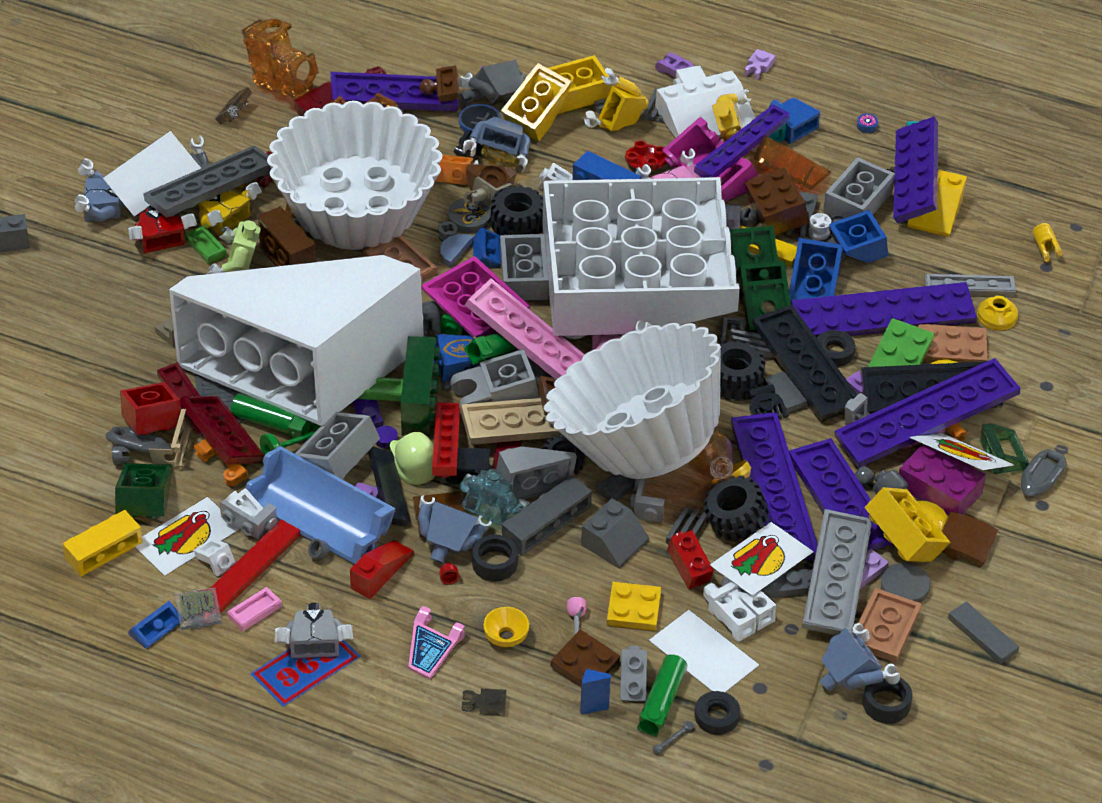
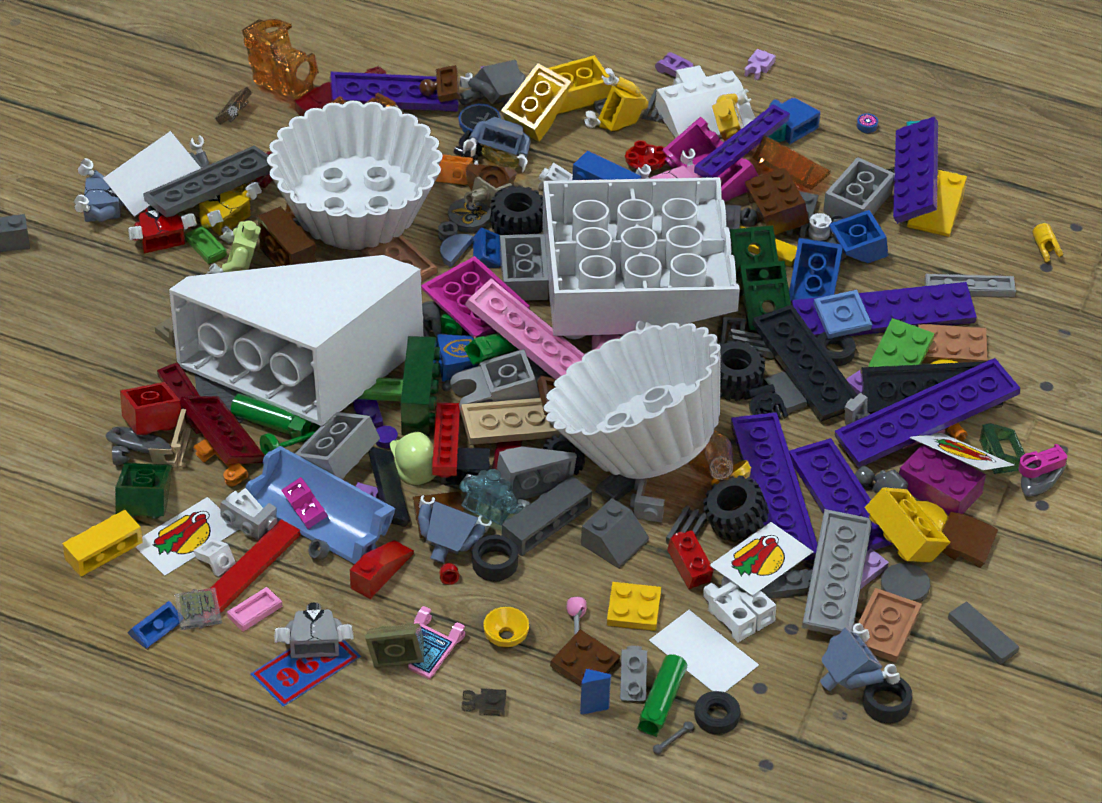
yellow piece [977,296,1018,331] -> none
none -> dark pink slope [281,477,328,529]
none -> olive slope [365,623,424,668]
none -> medium blue tile [813,290,872,339]
none -> dark pink piece [1019,444,1068,478]

